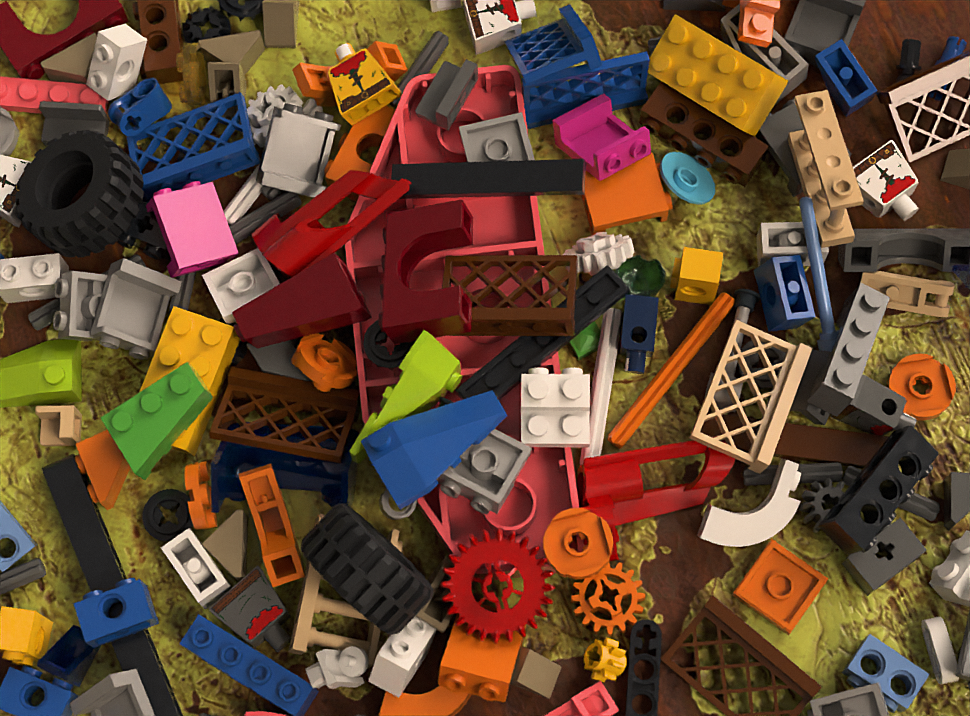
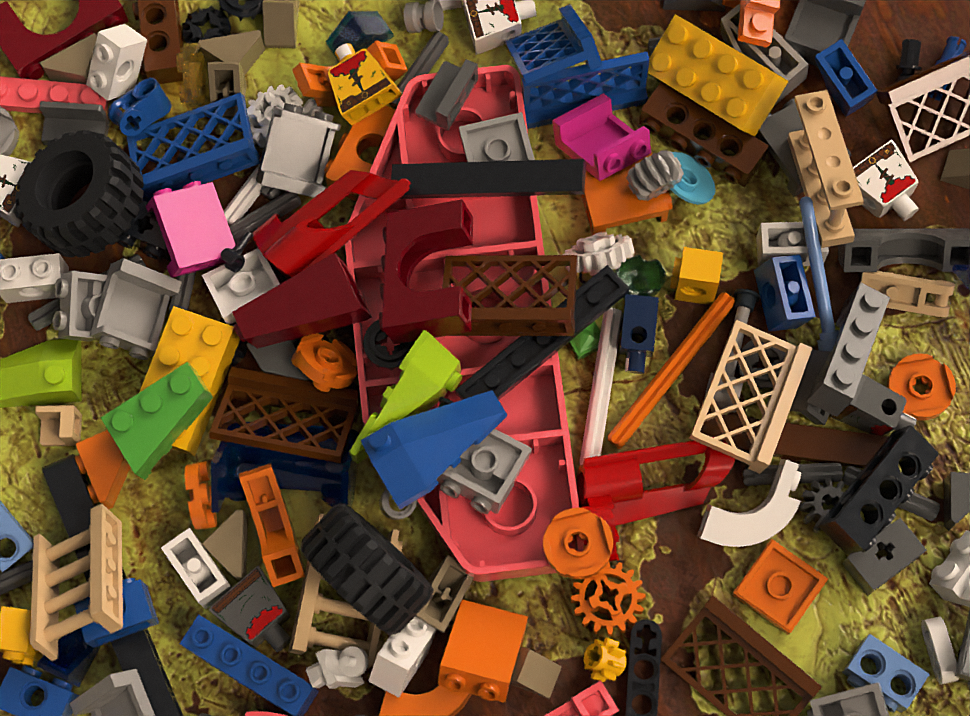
black gear [142,489,193,542] -> none
red gear [440,528,555,644] -> none
white plate [521,367,590,447] -> none
none -> tan fence [29,504,123,661]
none -> black hand [221,231,253,272]
none -> slope [326,11,394,62]
none -> light grey wheel [404,0,444,33]
none -> light grey gear [626,150,684,201]

